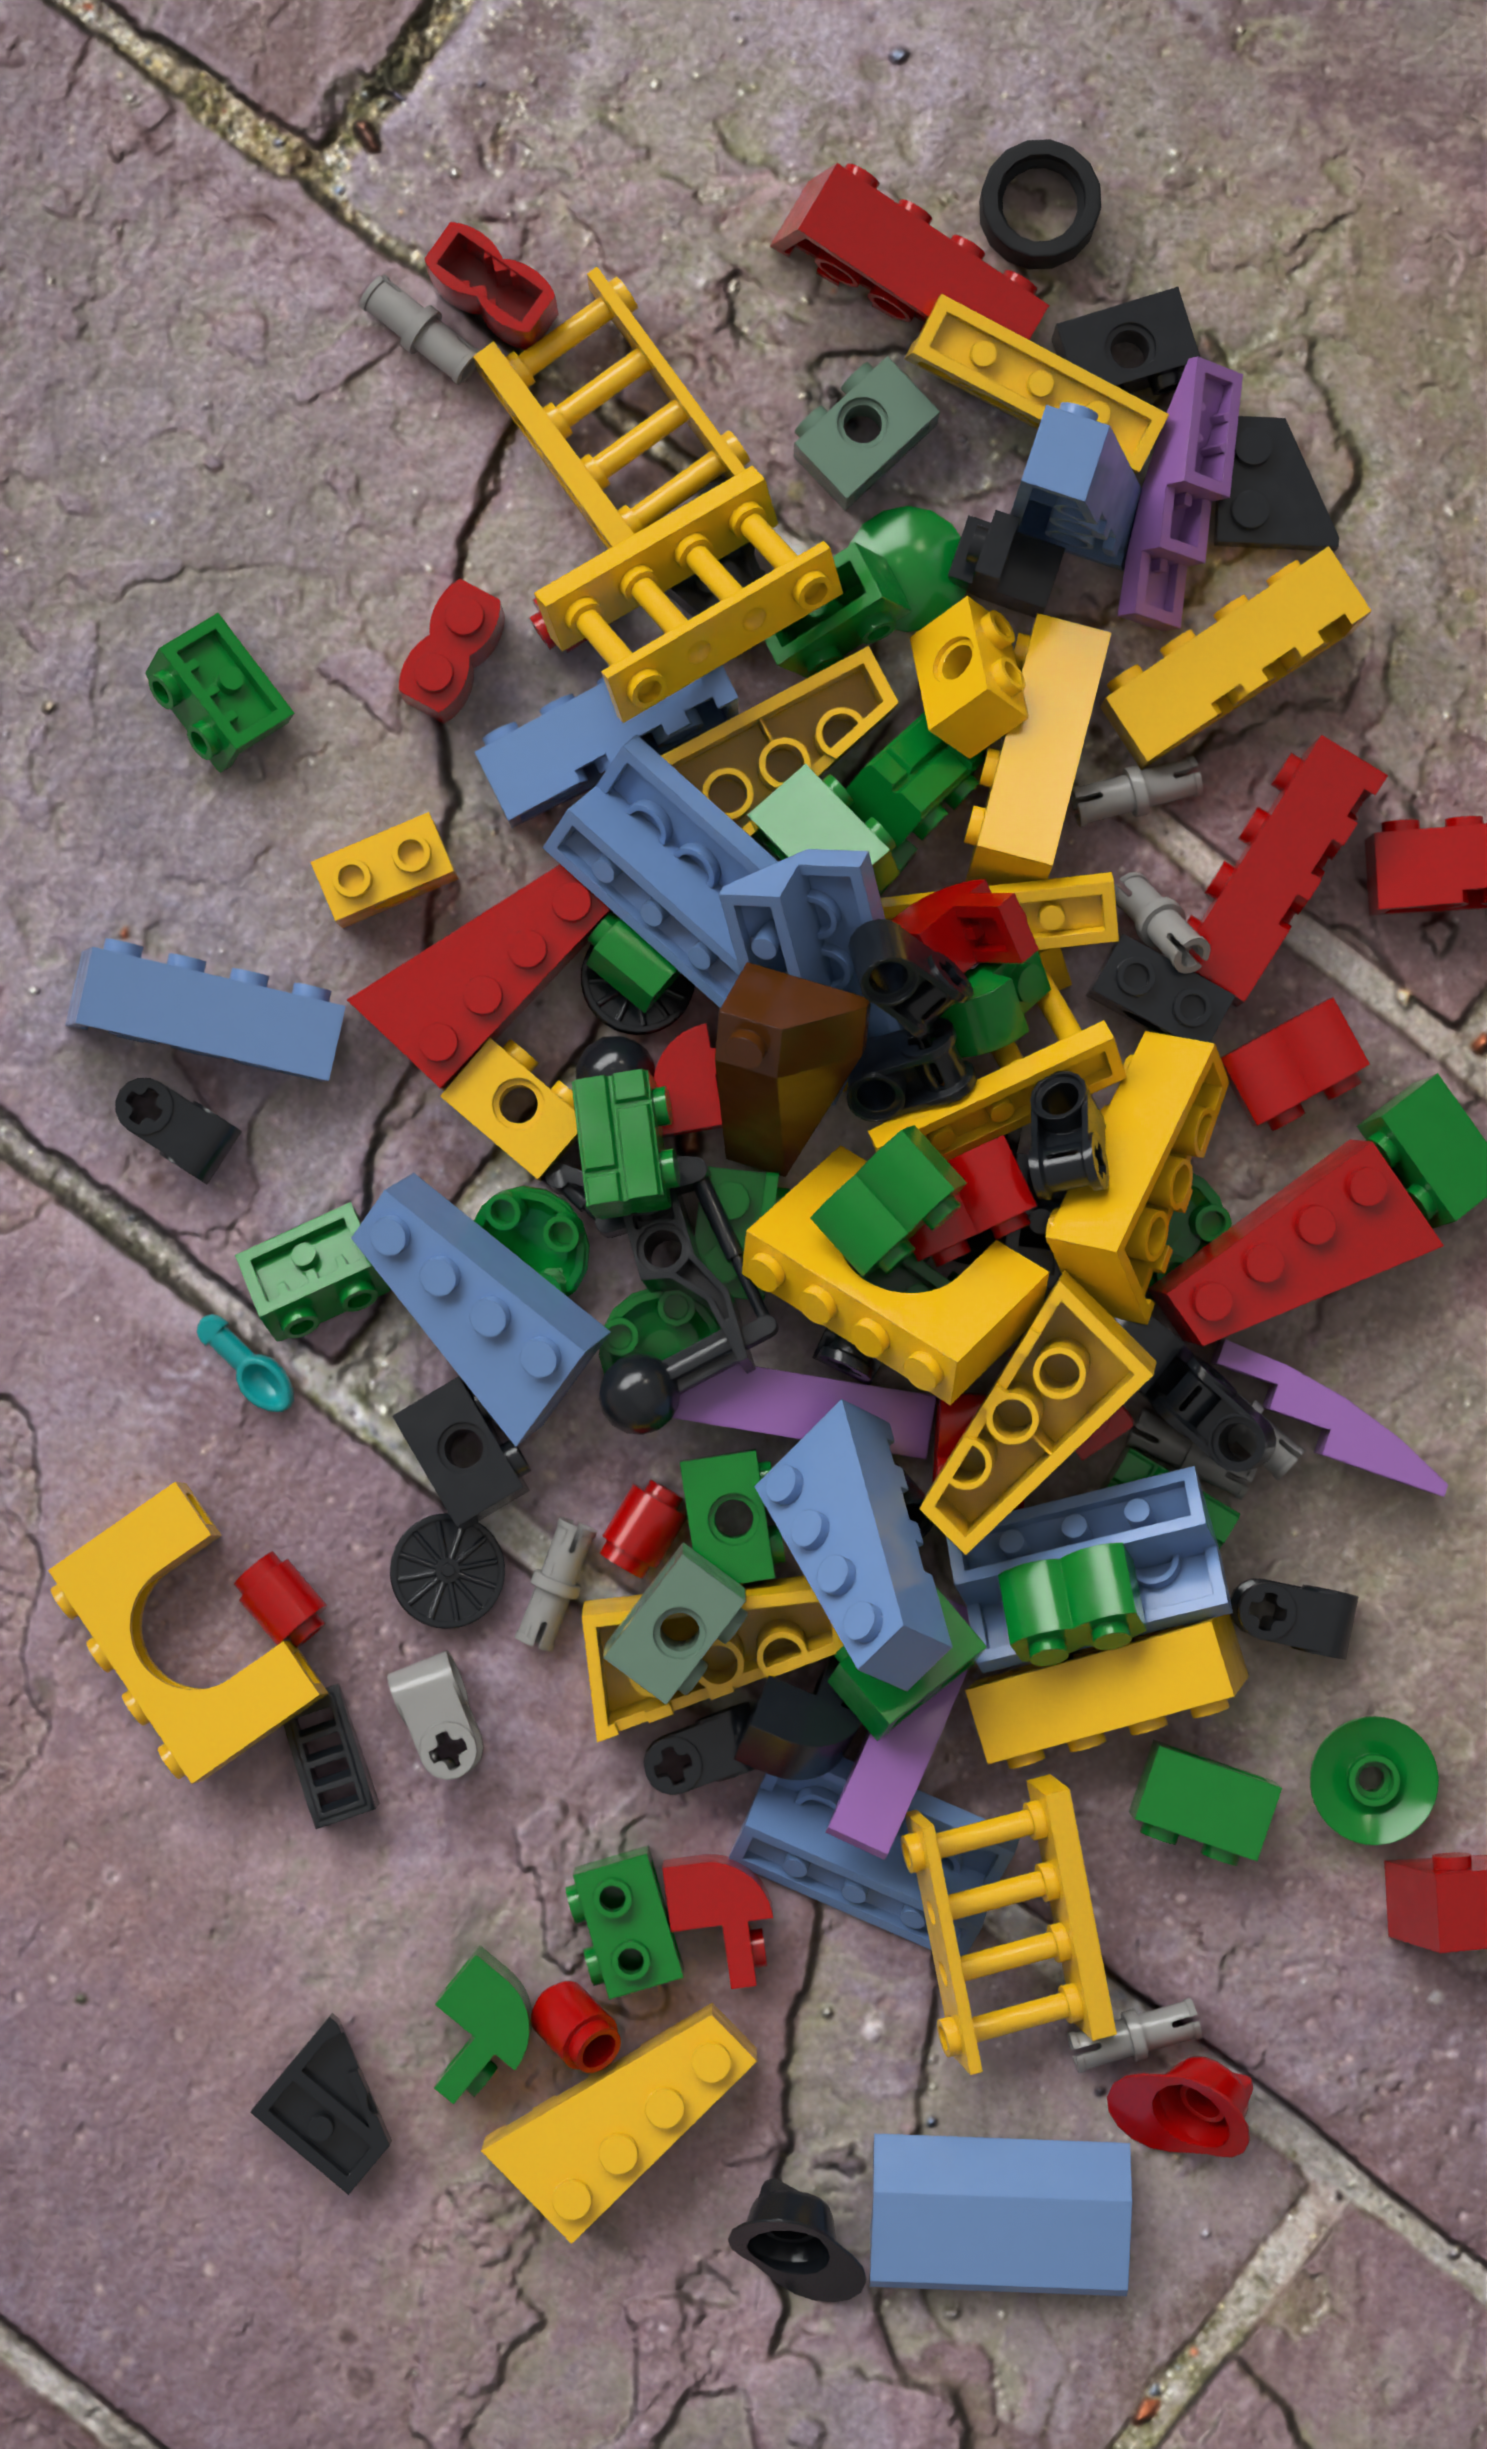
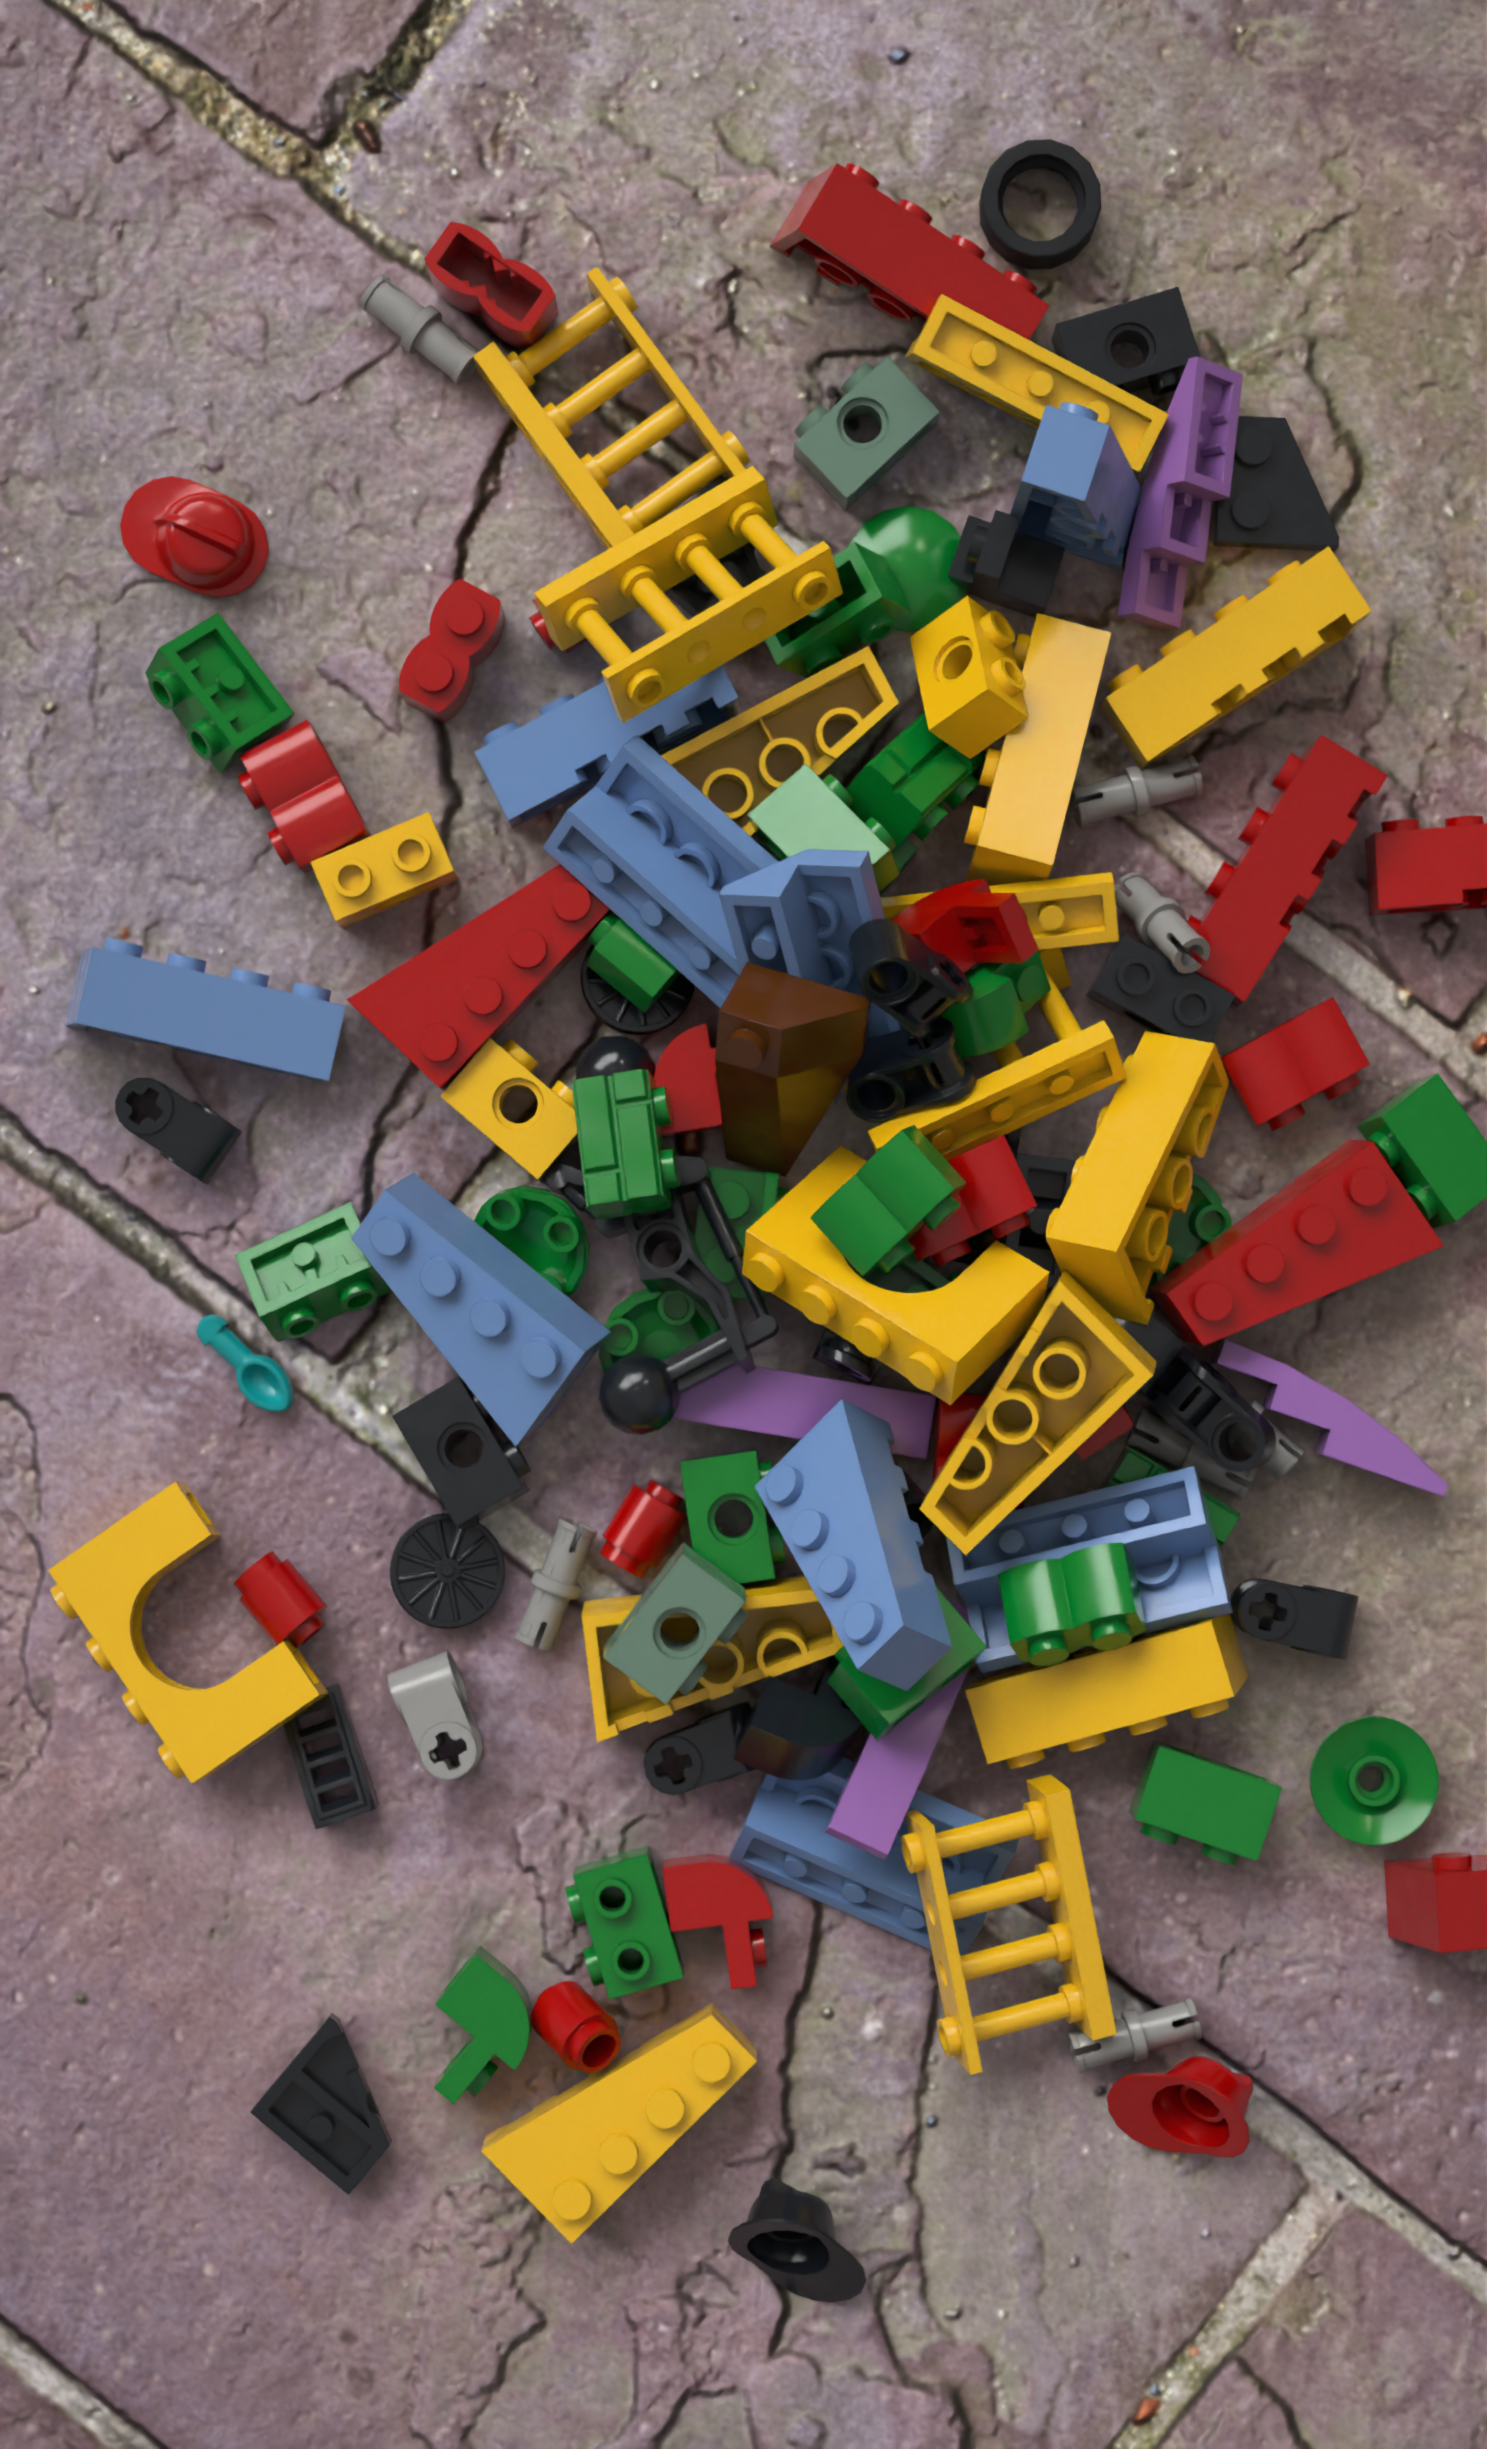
medium blue slope [870,2133,1132,2296] -> none
black piece [1028,1071,1109,1201] -> none
none -> red piece [120,476,269,598]
none -> red brick [237,720,372,873]

